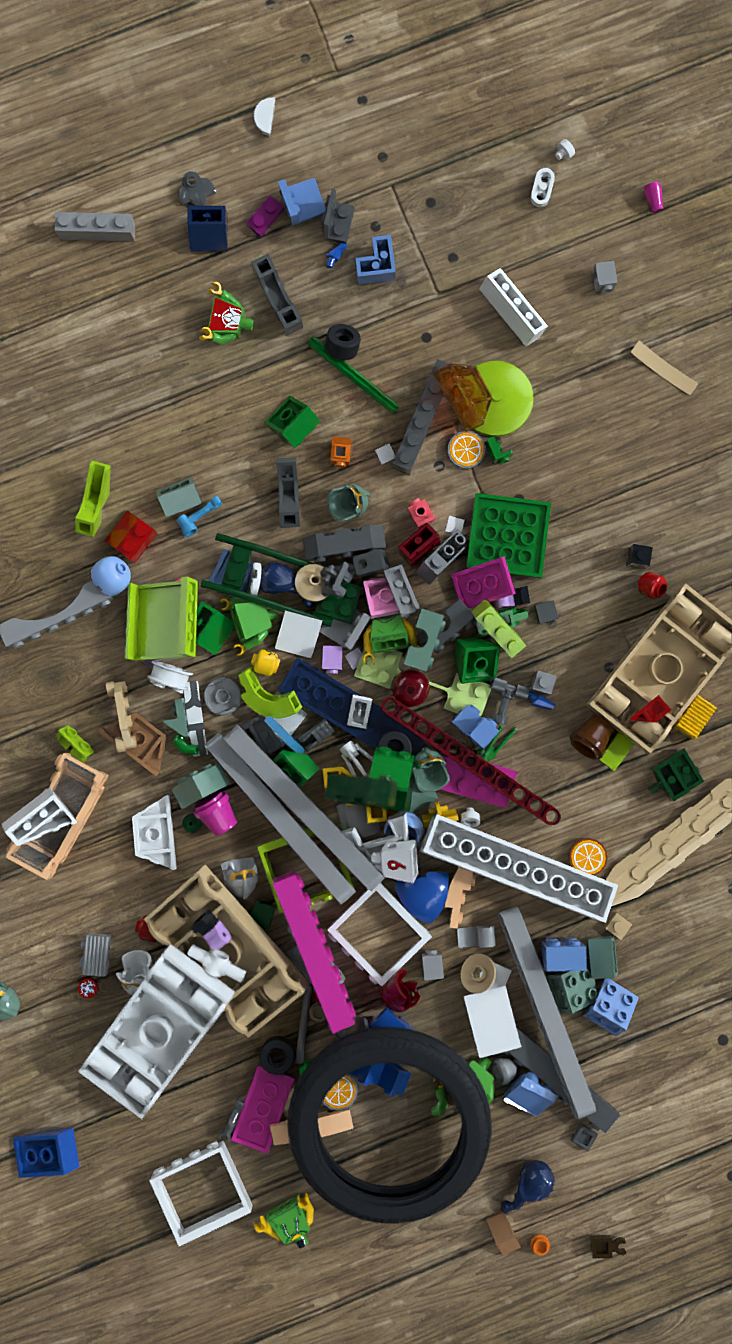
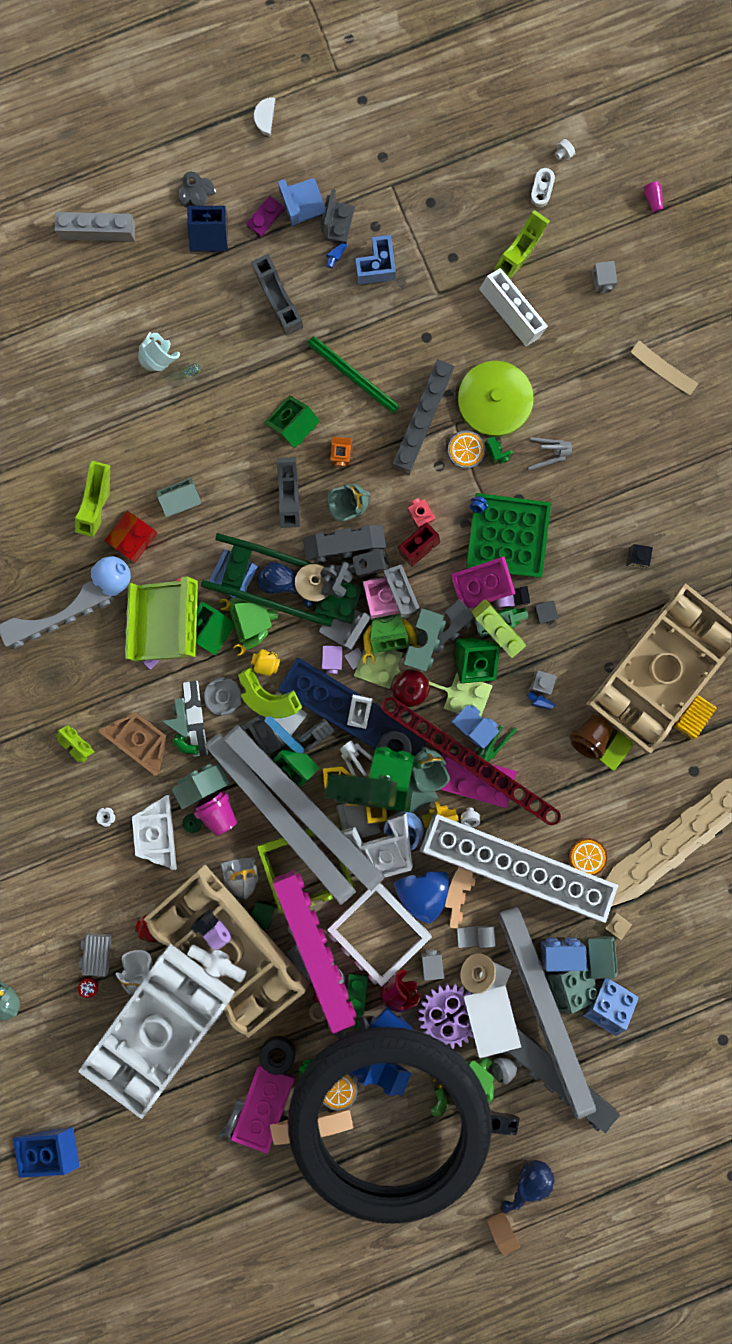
white wedge [2,787,77,846] -> none
windscreen [6,753,109,880] -> none
tan plate [106,681,137,753] -> none
white wheel [147,661,193,693] -> none
white window [150,1140,253,1246] -> none
dark azure brick [176,496,223,538] -> none
torso [199,282,254,345] -> none
white tile [247,562,261,596] -> none
torso [253,1193,314,1249] -> none
white sticker [275,611,322,658] -> none
light grey bar [295,984,312,1064] -> none
black tyre [325,324,361,360] -> none
white torso [371,840,418,883] -> none
white sticker [375,443,396,464] -> none
dark grey slope [416,529,469,585] -> none
clear orange wedge [433,363,492,432] -> none
white sticker [445,516,465,533] -> none
dark grey bar [489,677,530,725] -> none
medium blue slope [502,1072,559,1116] -> none
orange plate [530,1234,550,1256] -> none
dark grey tile [571,1122,598,1151] -> none
dark brown plate [591,1235,626,1259] -> none
red slope [630,695,672,723] -> none
red head [638,571,668,599] -> none
dark green plate [647,748,704,802] -> none
none -> white plate [96,808,115,827]
none -> light aqua helmet [138,332,180,371]
none -> clear light blue tile [182,363,202,377]
none -> green hinge [345,973,368,1030]
none -> lavender gear [418,983,474,1049]
none -> blue plate [470,496,488,514]
none -> black leg [490,1109,520,1135]
none -> lime arch [494,210,550,279]
none -> light grey plant [528,437,572,470]

